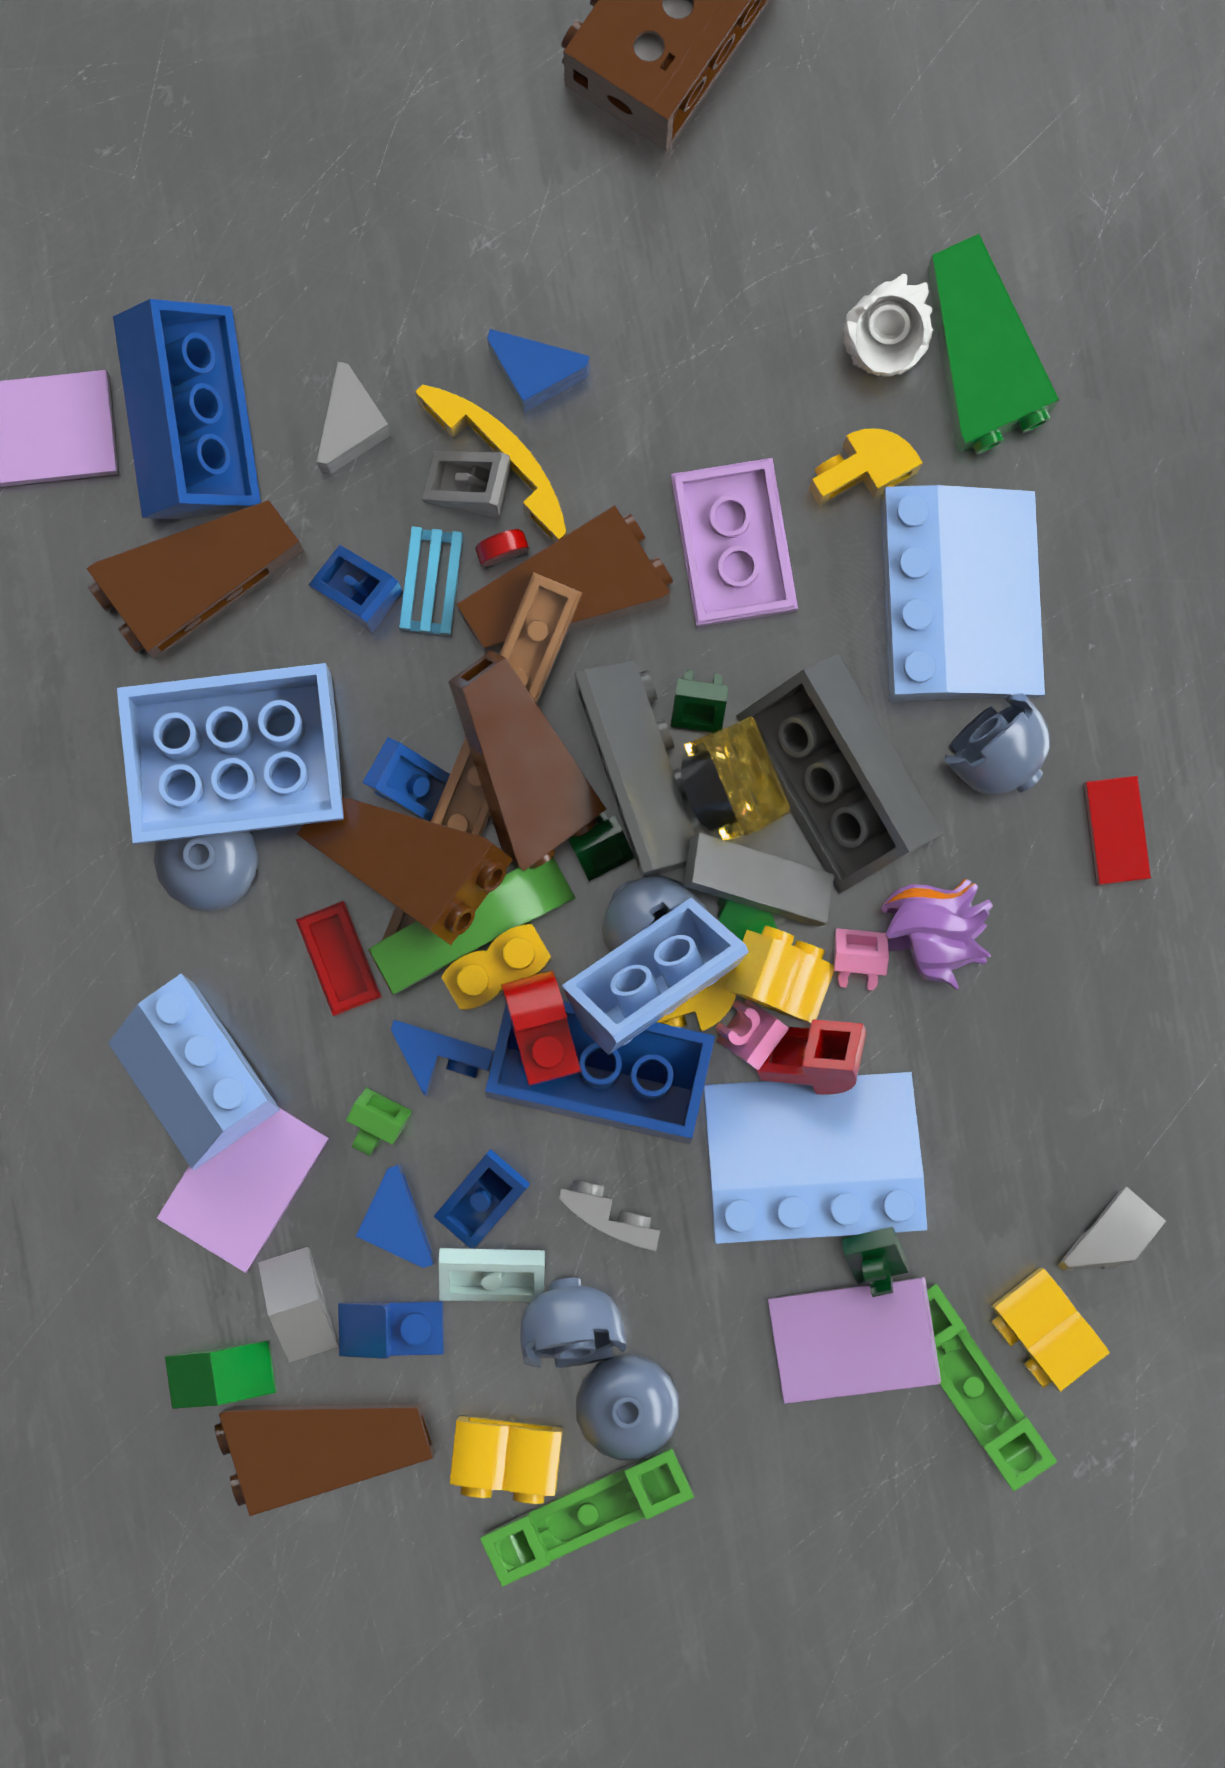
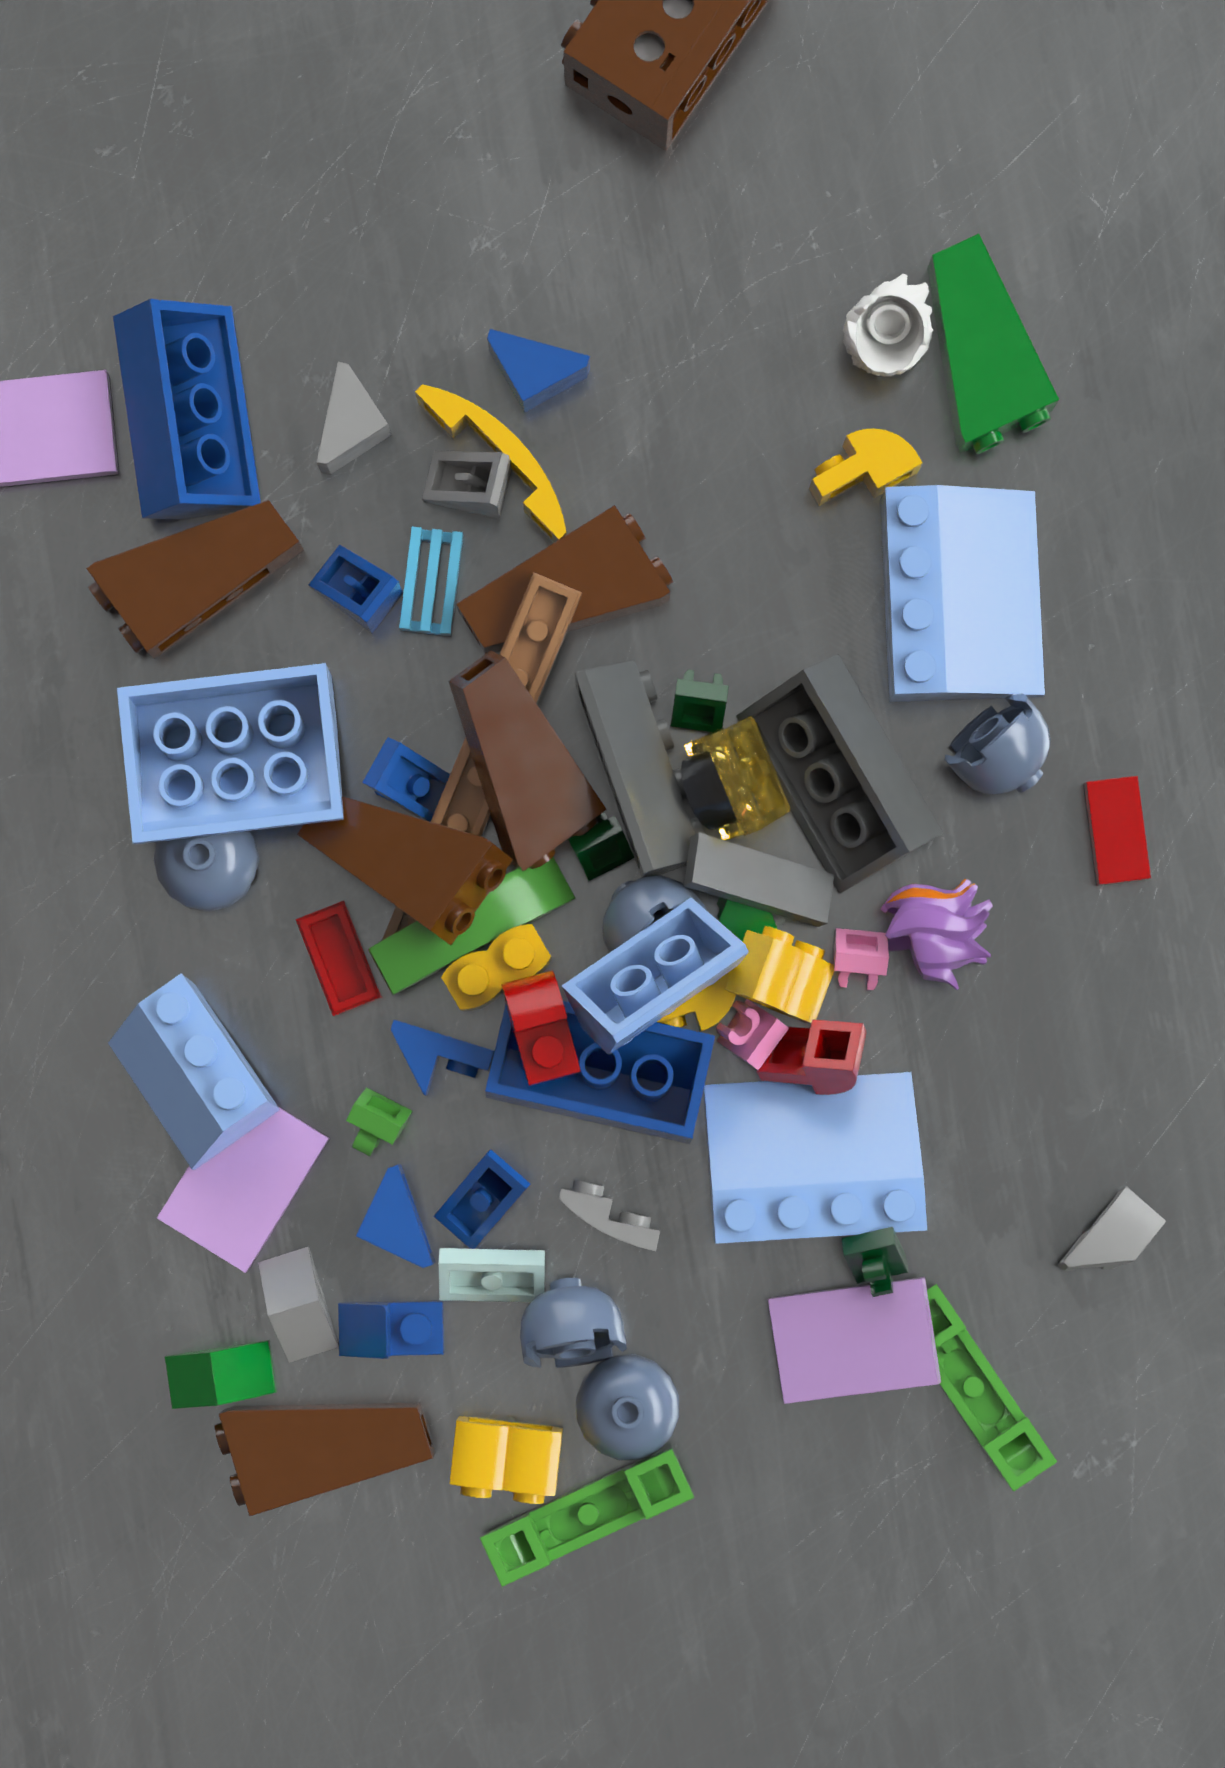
red tile [475,529,530,567] -> none
lavender tile [671,458,798,628] -> none
yellow brick [991,1268,1110,1392] -> none

